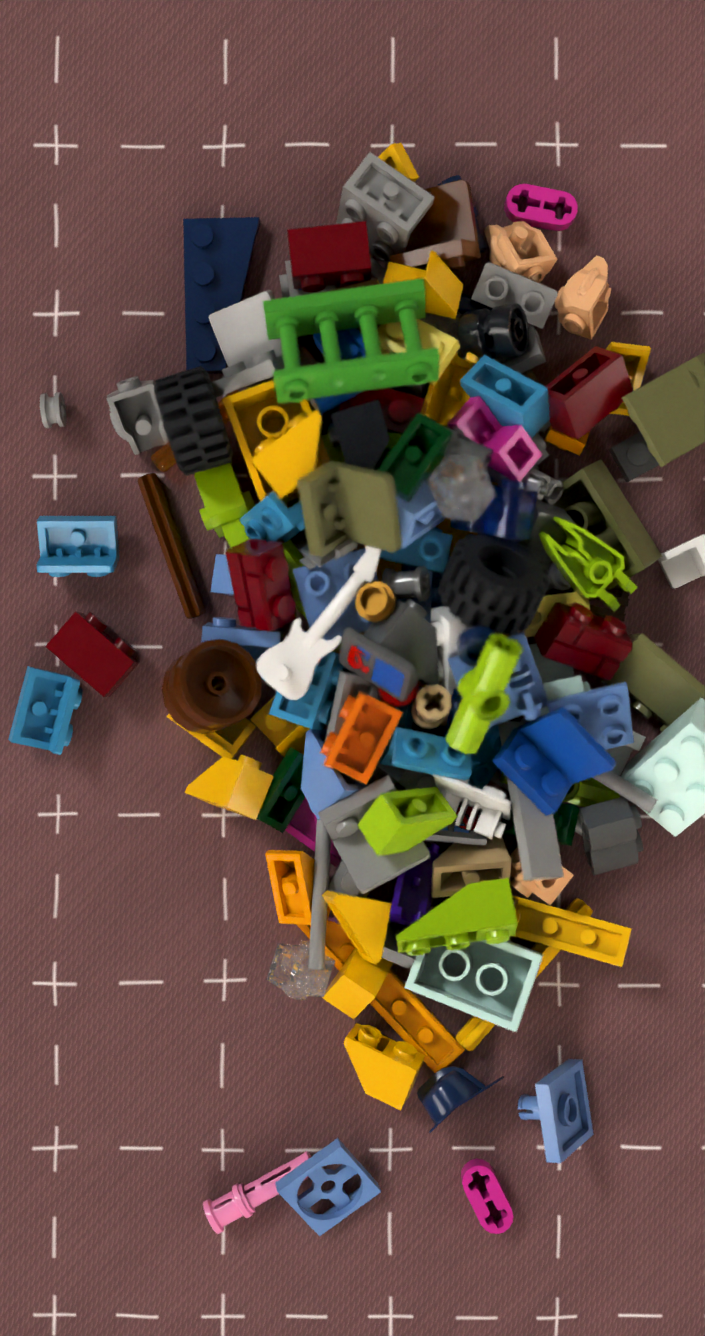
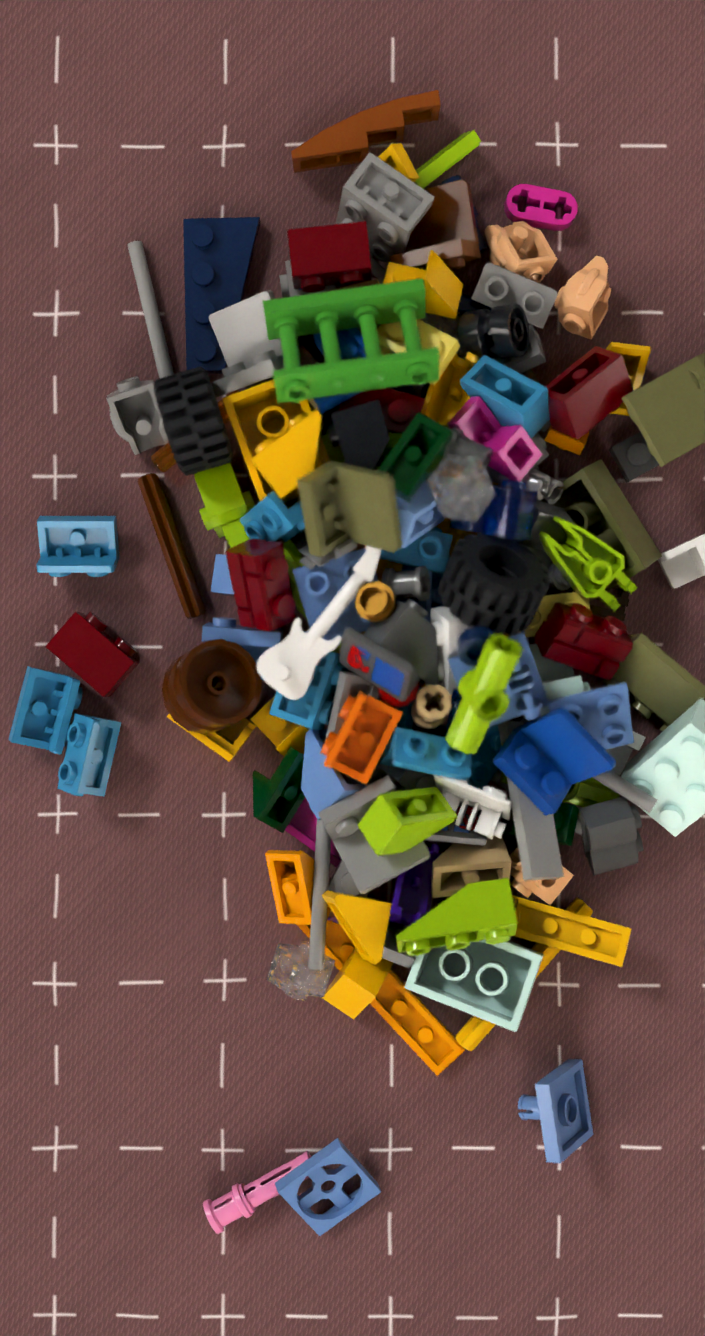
light grey bush [40,392,67,428] -> none
yellow slope [185,755,274,820] -> none
yellow slope [343,1023,426,1111] -> none
dark blue piece [417,1067,504,1133] -> none
dark pink beam [461,1159,513,1234] -> none
none -> dark azure bracket [57,713,122,797]
none -> light grey bar [127,241,174,379]
none -> dark orange slope [291,90,441,173]
none -> lime tile [414,130,481,189]

